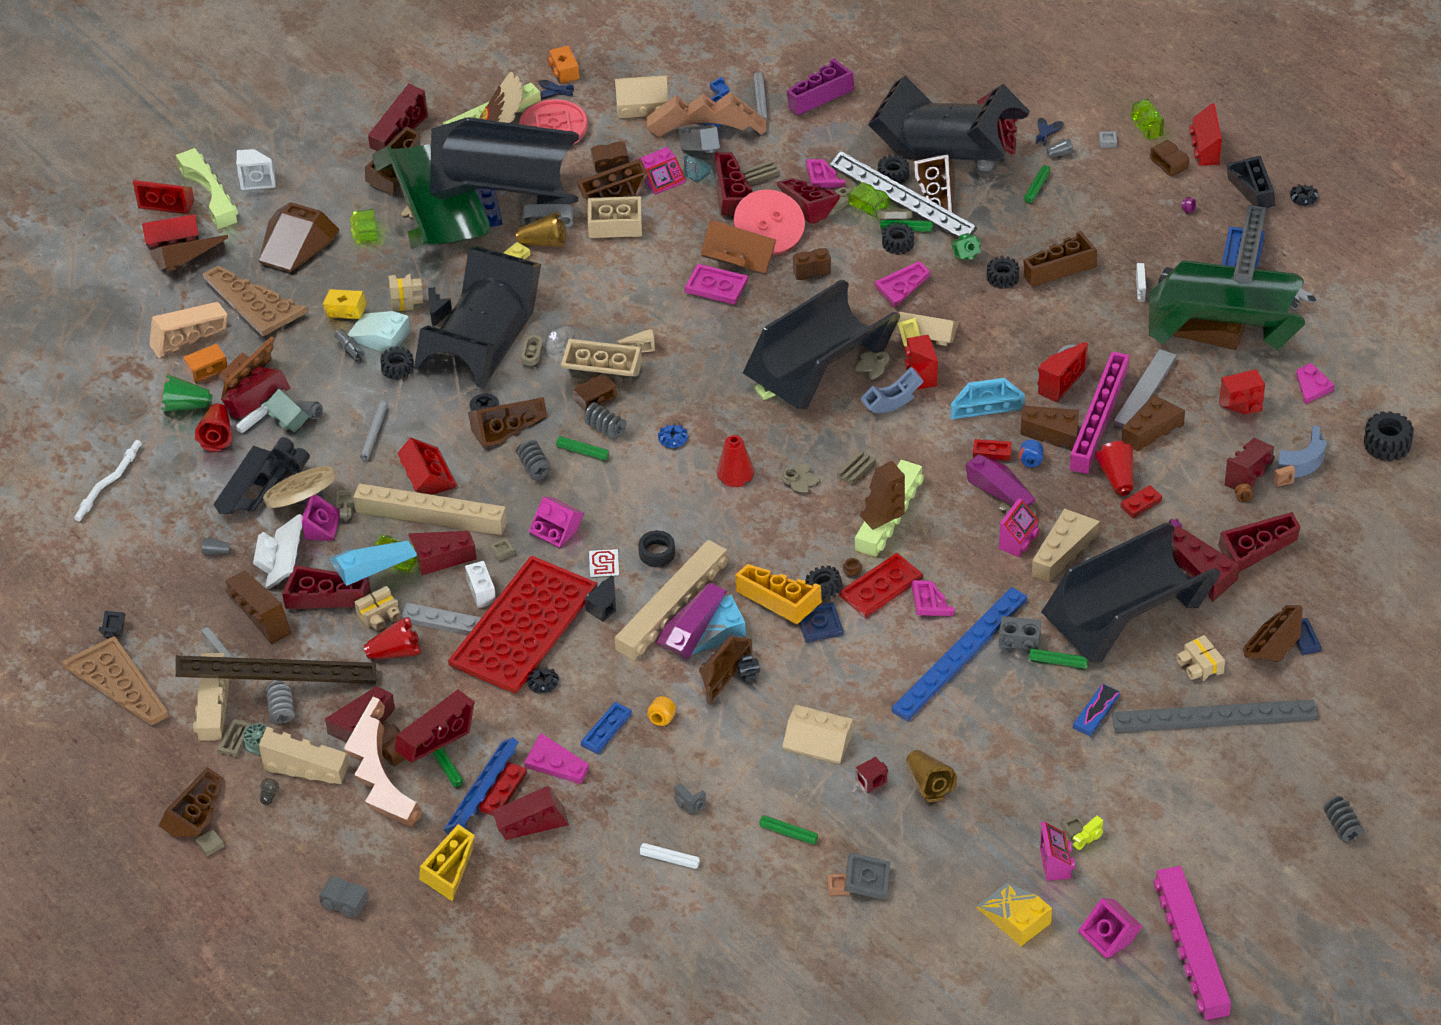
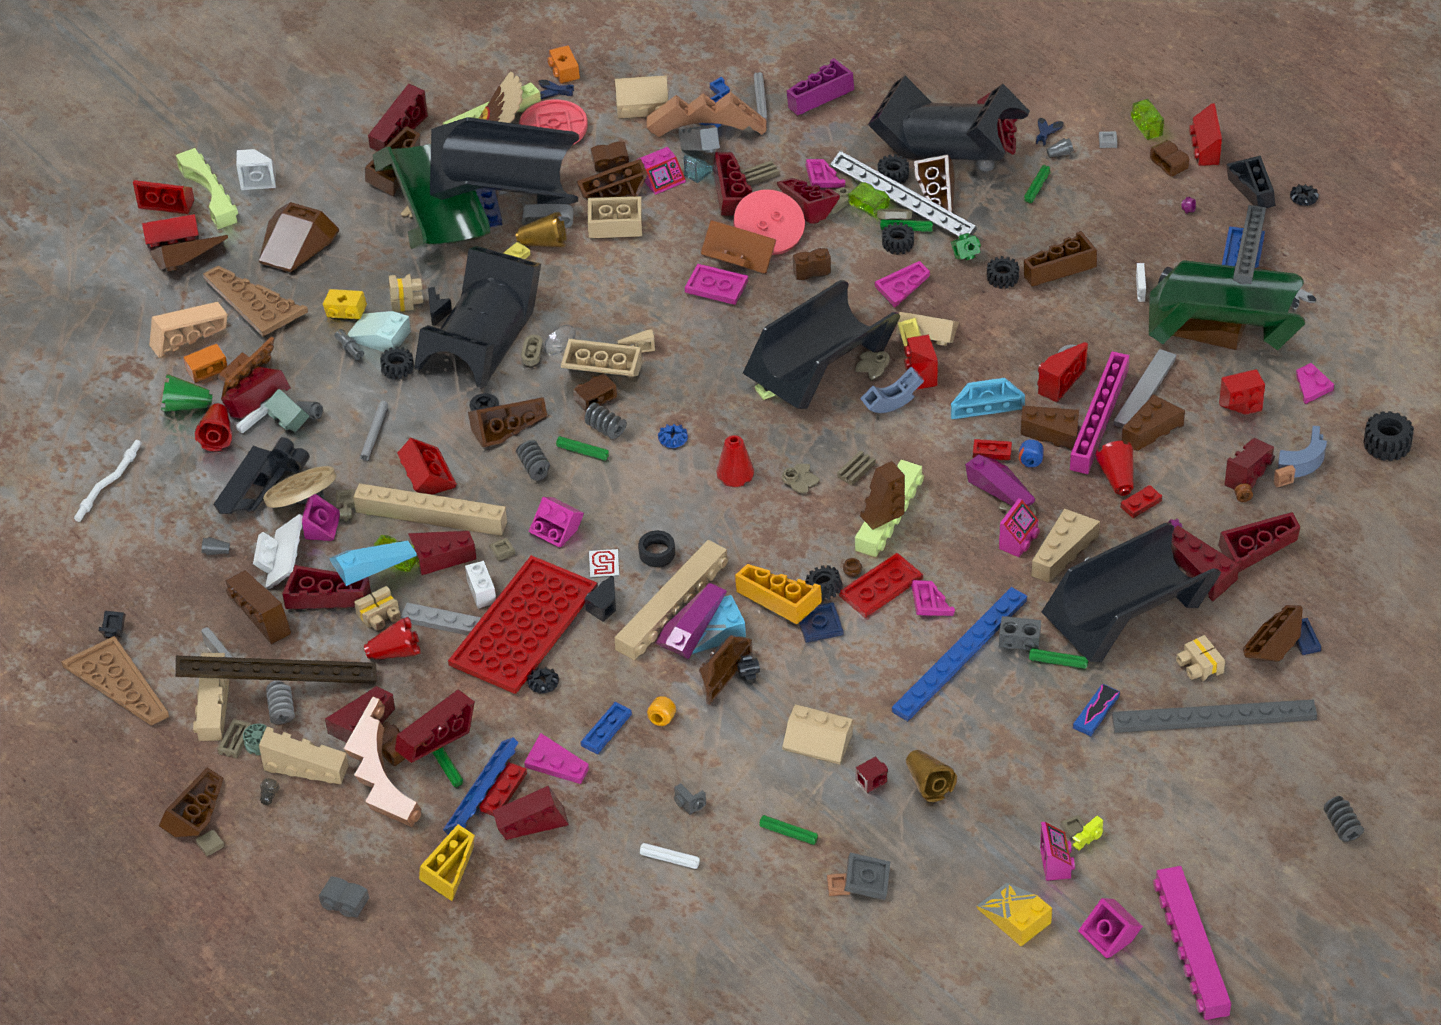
clear neon green brick [349,209,378,244] -> none

